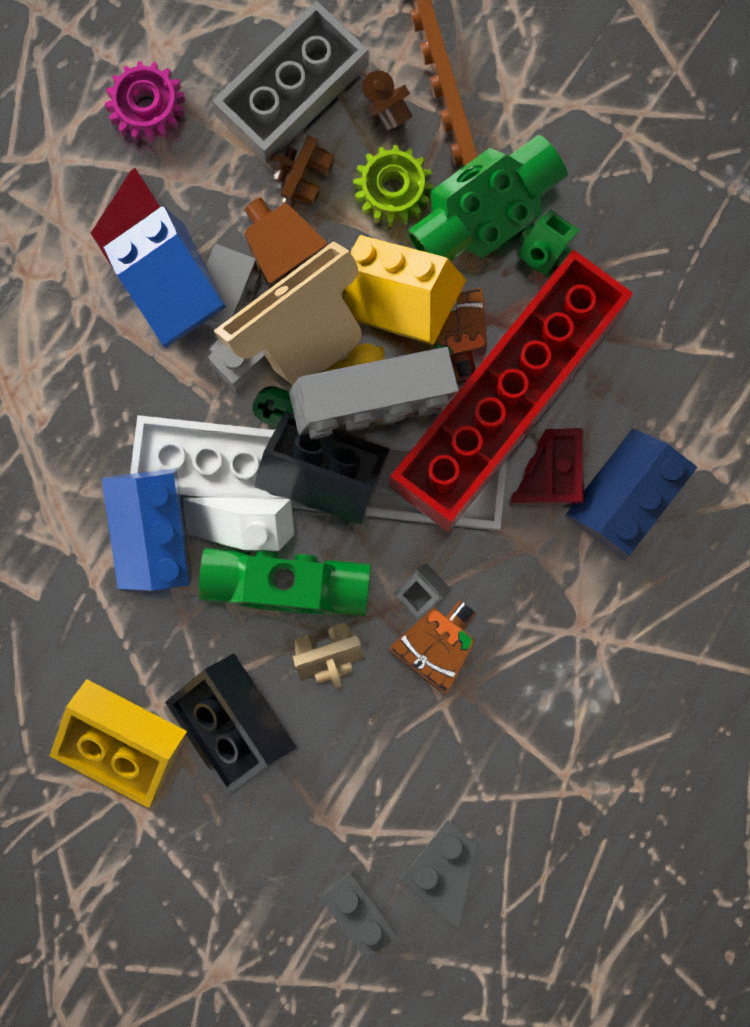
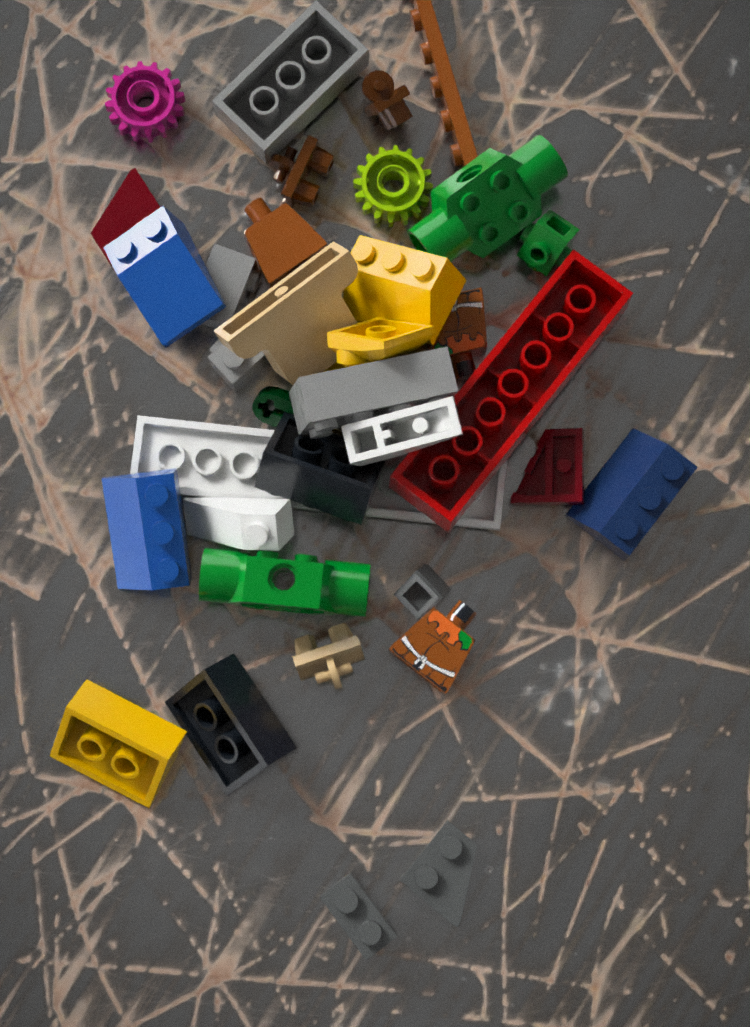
none -> yellow slope [327,317,435,368]
none -> white slope [341,396,463,466]

